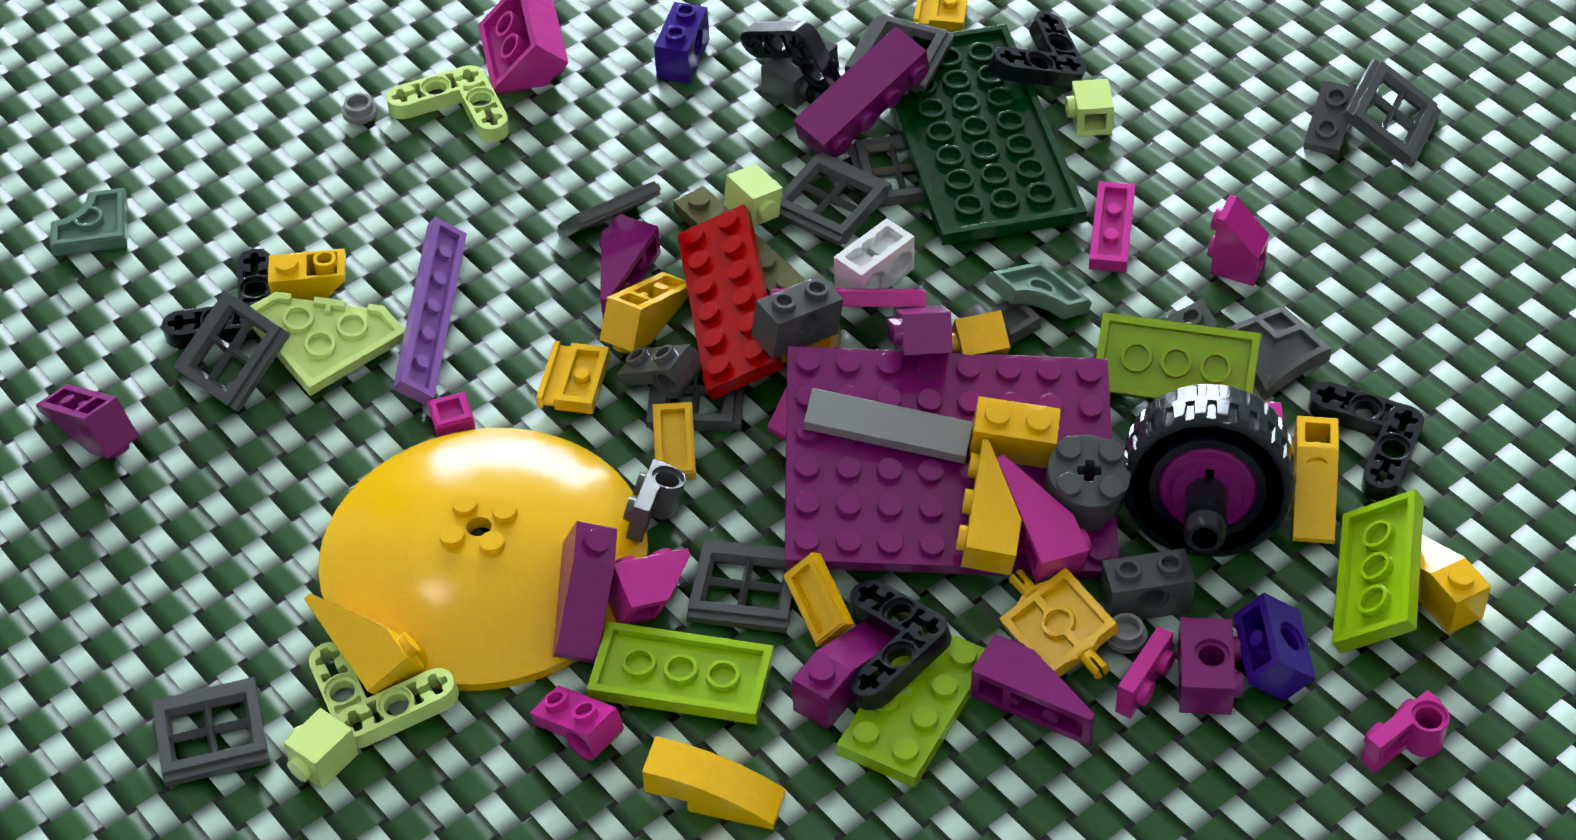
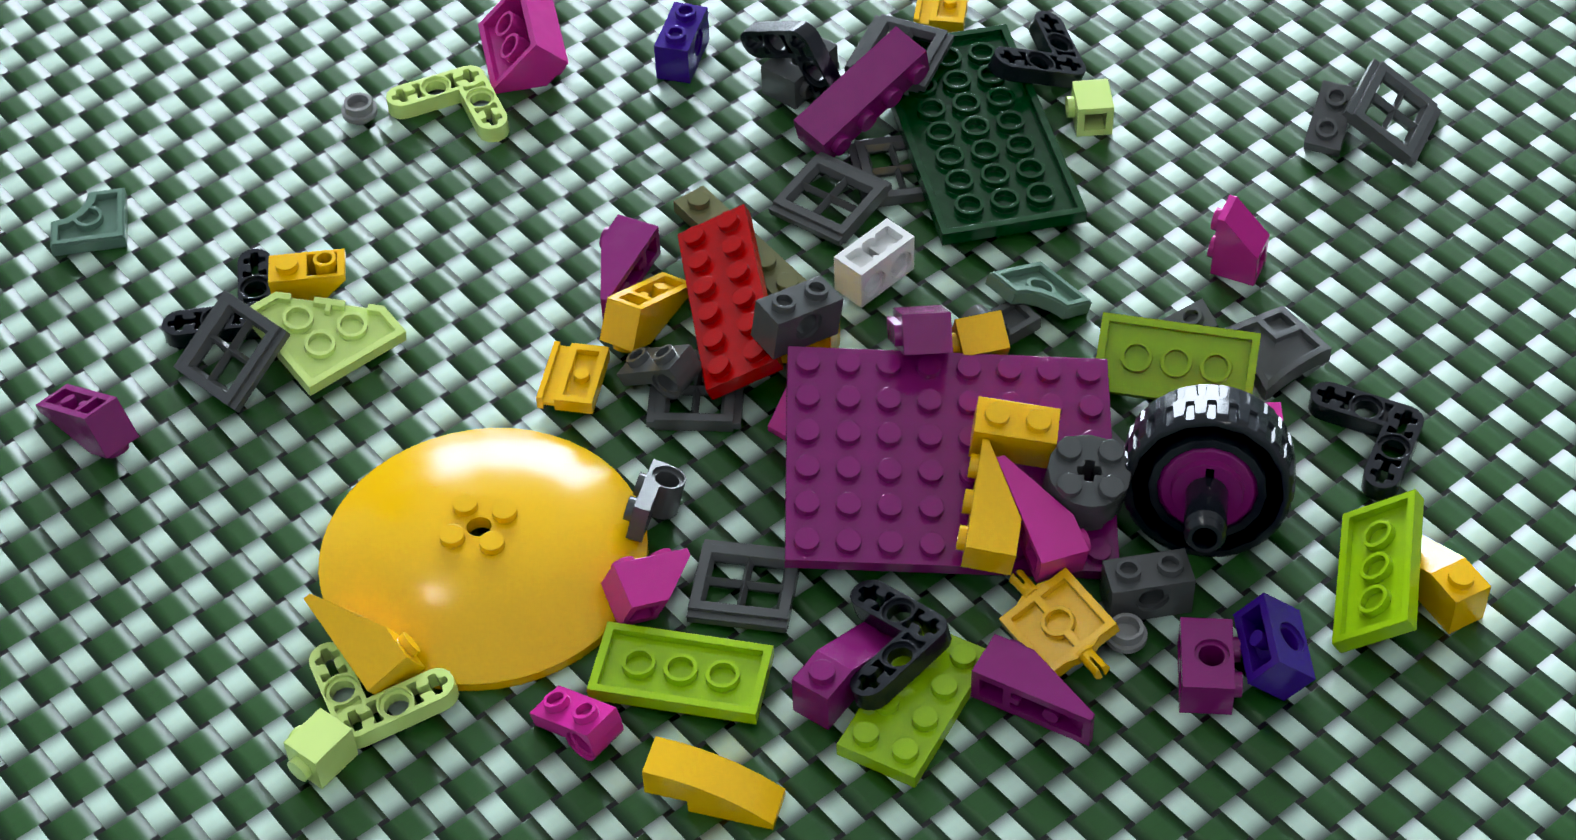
dark grey piece [152,677,270,788] -> none
medium lavender plate [393,216,467,406] -> none
dark pink tile [427,391,476,437] -> none
magenta slope [553,521,617,664] -> none
dark grey piece [557,181,661,239] -> none
yellow tile [652,402,696,480] -> none
yellowish green brick [723,164,783,227] -> none
dark pink tile [770,288,926,307] -> none
yellow tile [783,552,854,647] -> none
light grey tile [803,388,973,464] -> none
dark pink plate [1088,181,1136,273] -> none
dark pink plate [1115,626,1176,719] -> none
yellow slope [1292,416,1339,544] -> none
dark pink plate [1361,690,1450,774] -> none

